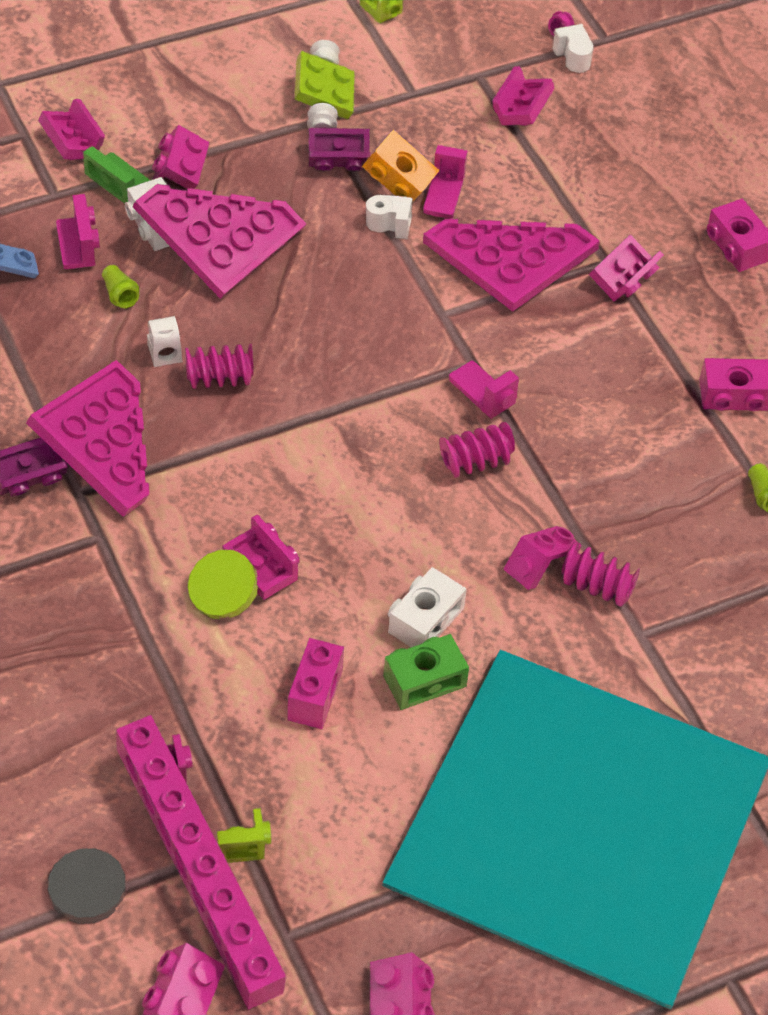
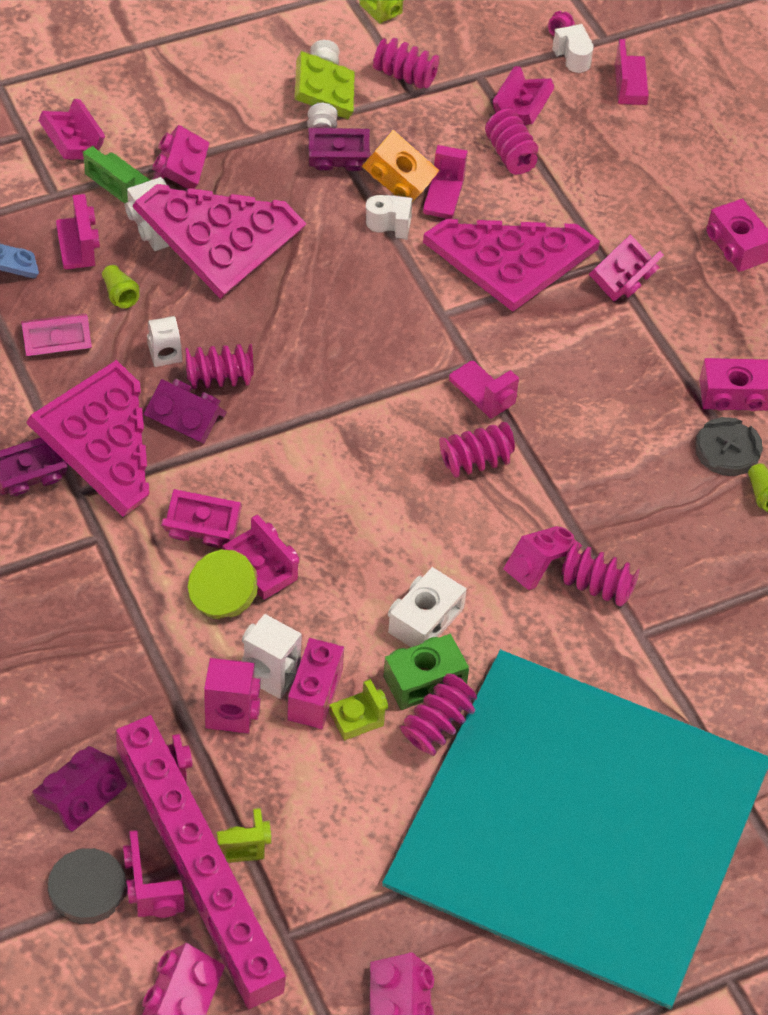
none -> dark pink panel [21,313,92,356]
none -> magenta bracket [32,746,127,831]
none -> dark pink bracket [123,831,185,918]
none -> magenta bracket [143,379,227,444]
none -> dark pink bracket [161,489,242,548]
none -> dark pink brick [204,658,261,734]
none -> white brick [242,614,302,699]
none -> lime bracket [329,679,388,741]
none -> dark pink piece [373,37,440,89]
none -> dark pink piece [400,673,477,756]
none -> dark pink piece [485,108,539,175]
none -> dark pink panel [615,39,649,105]
none -> dark grey tile [695,417,763,476]

